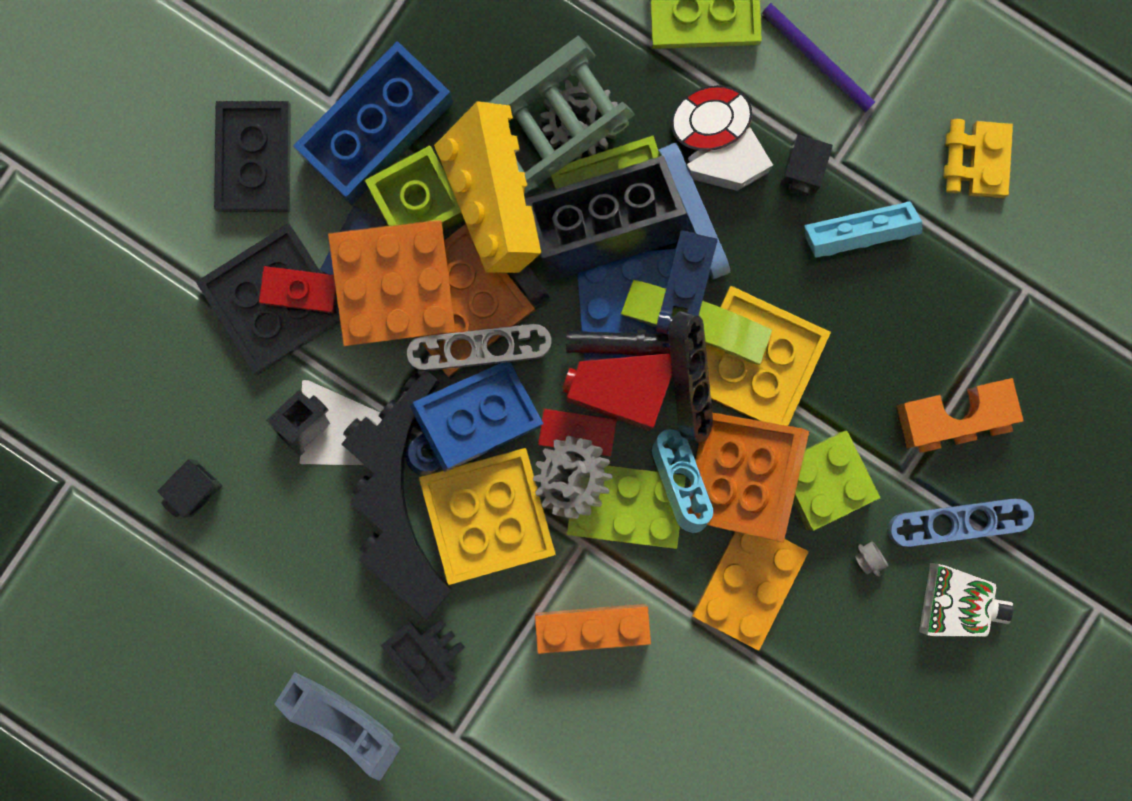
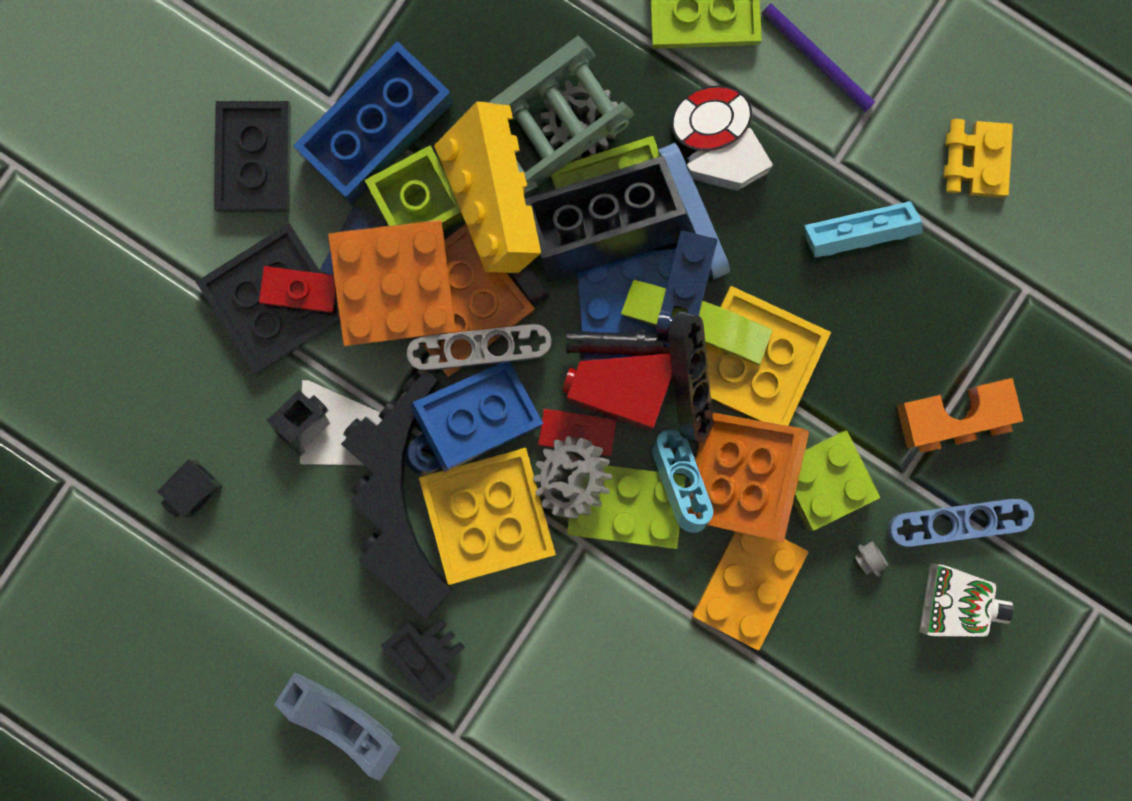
orange brick [535,604,651,654] -> none
black brick [780,134,833,196] -> none

